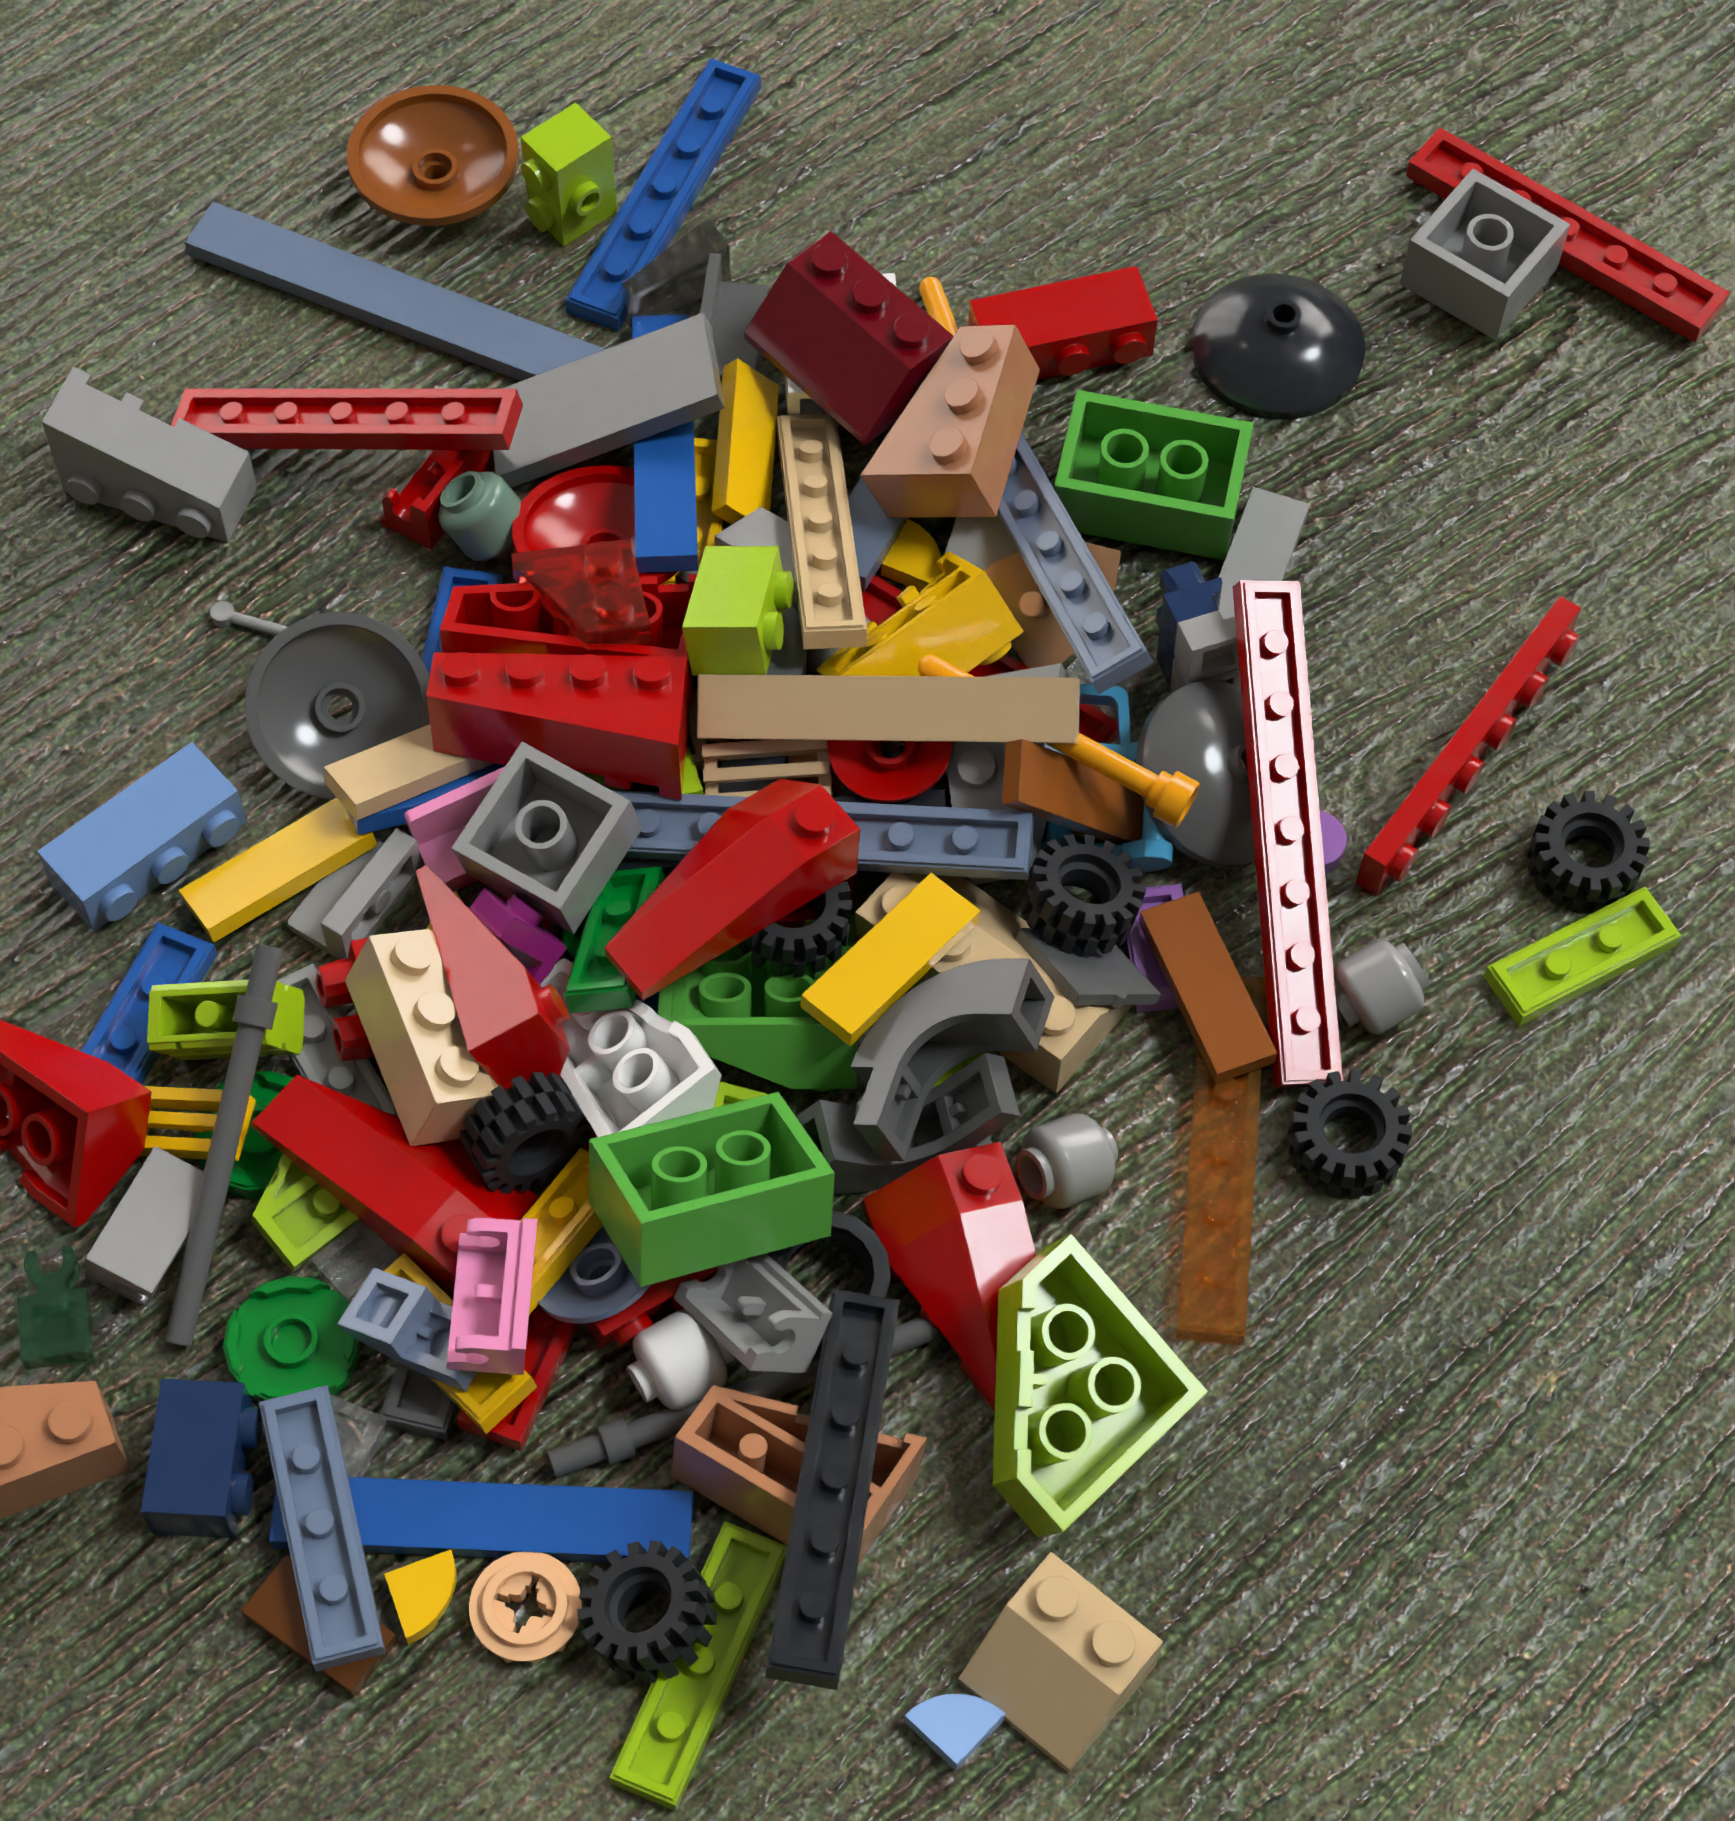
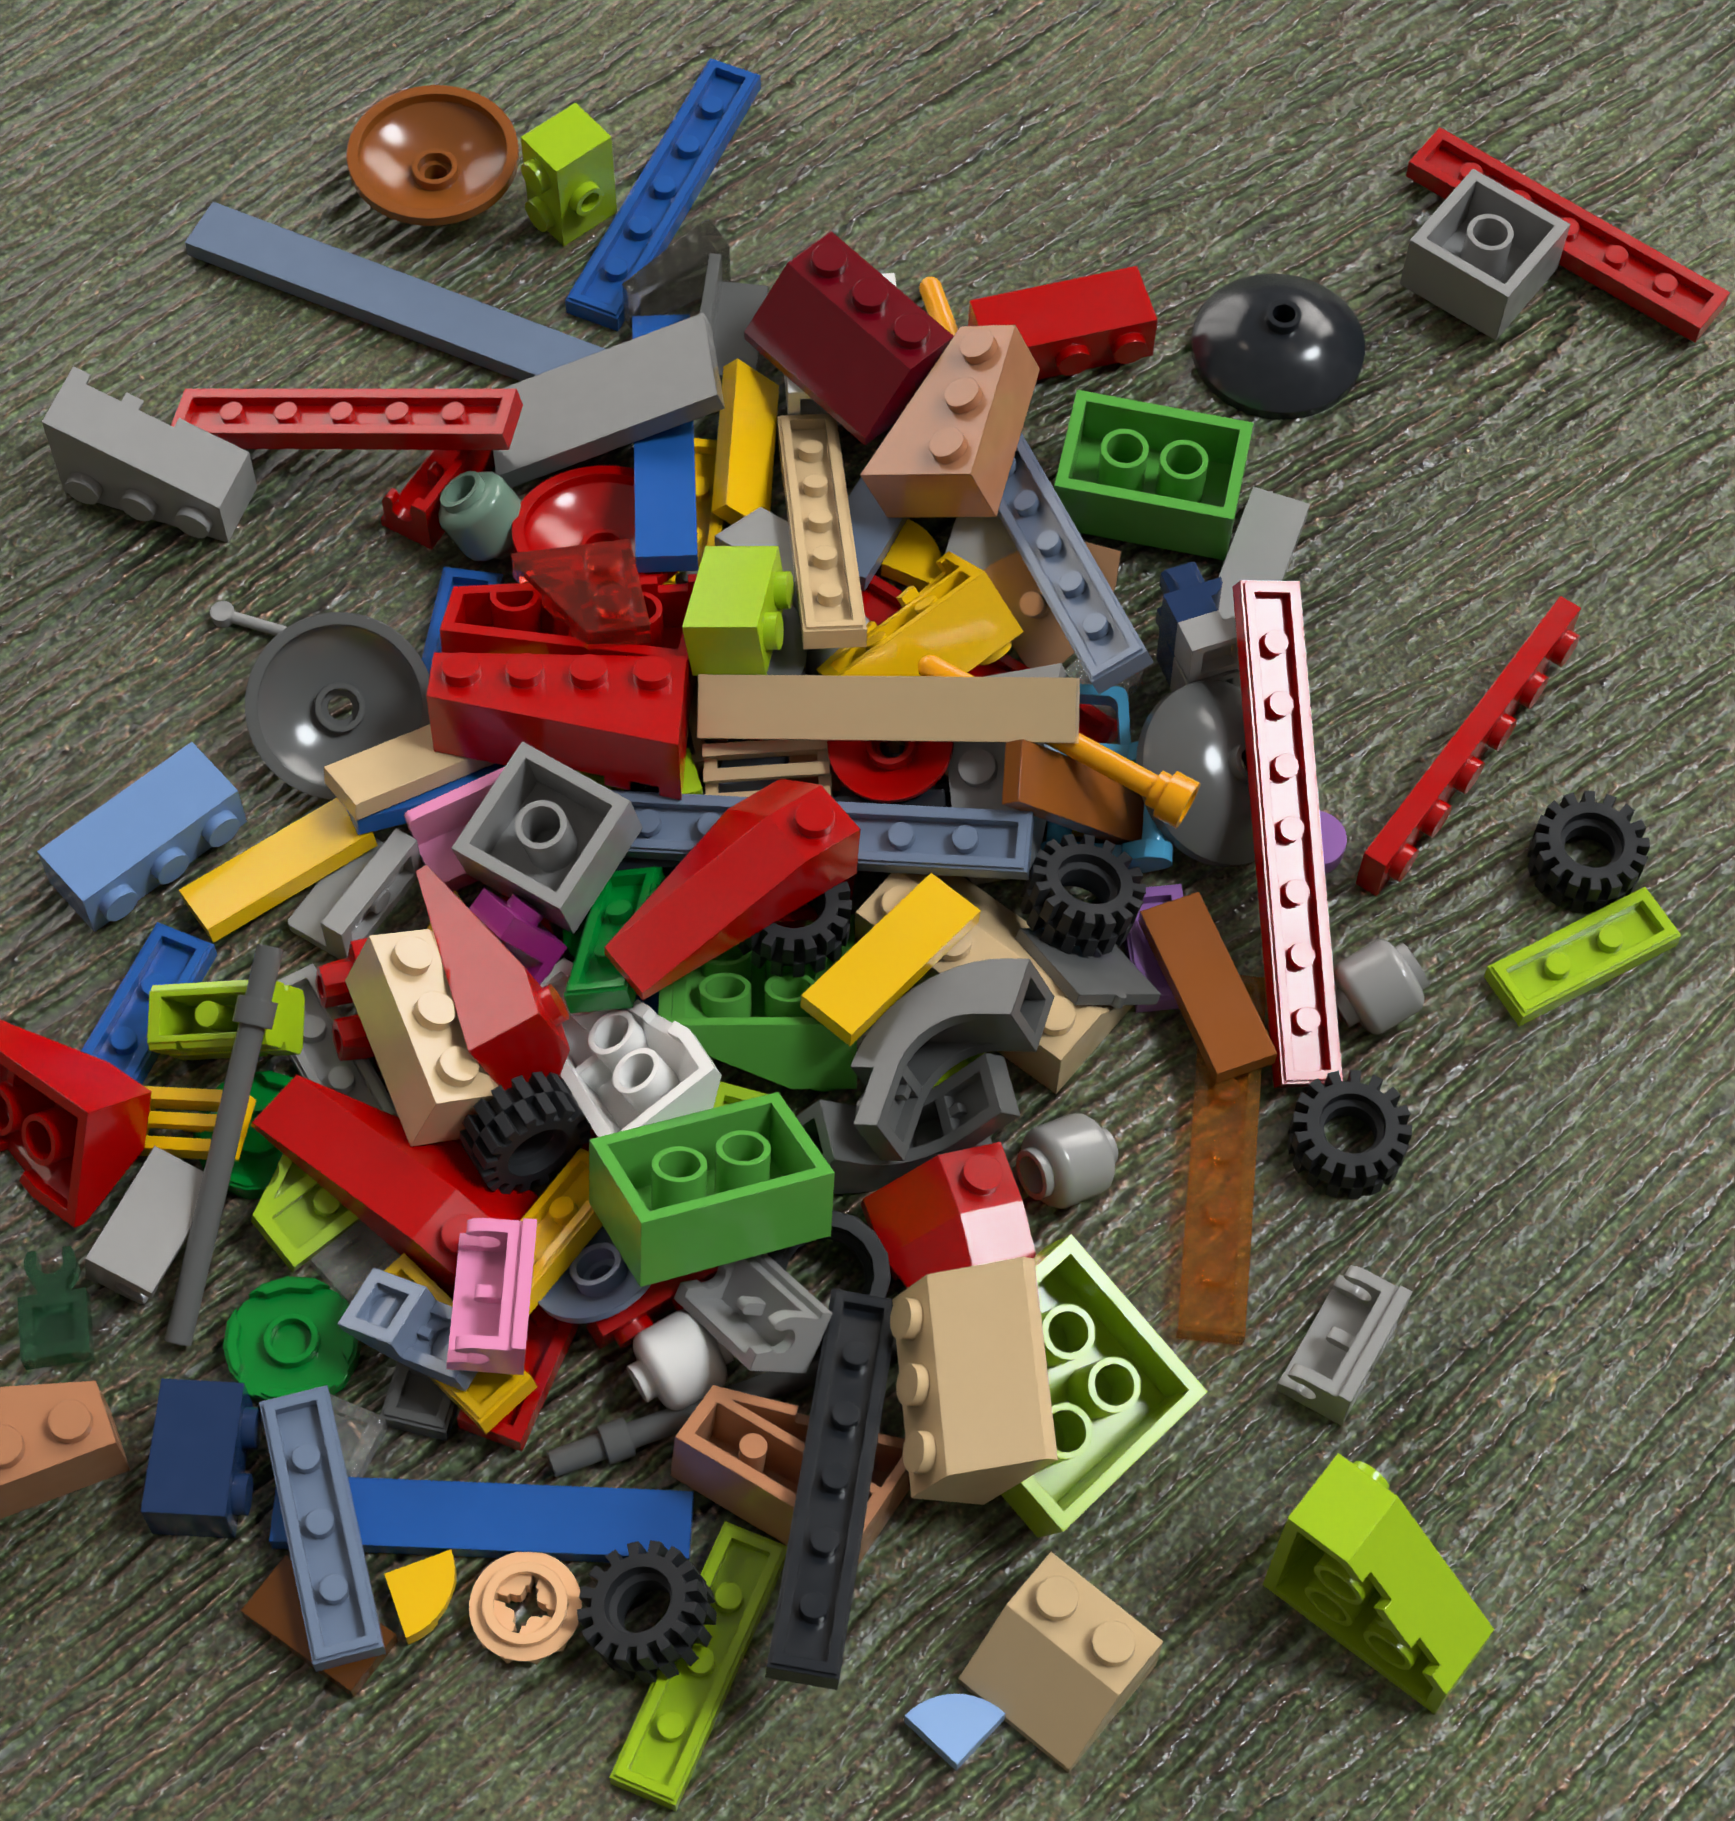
none -> tan slope [890,1257,1058,1505]
none -> lime brick [1262,1453,1494,1714]
none -> light grey hinge [1275,1265,1413,1426]

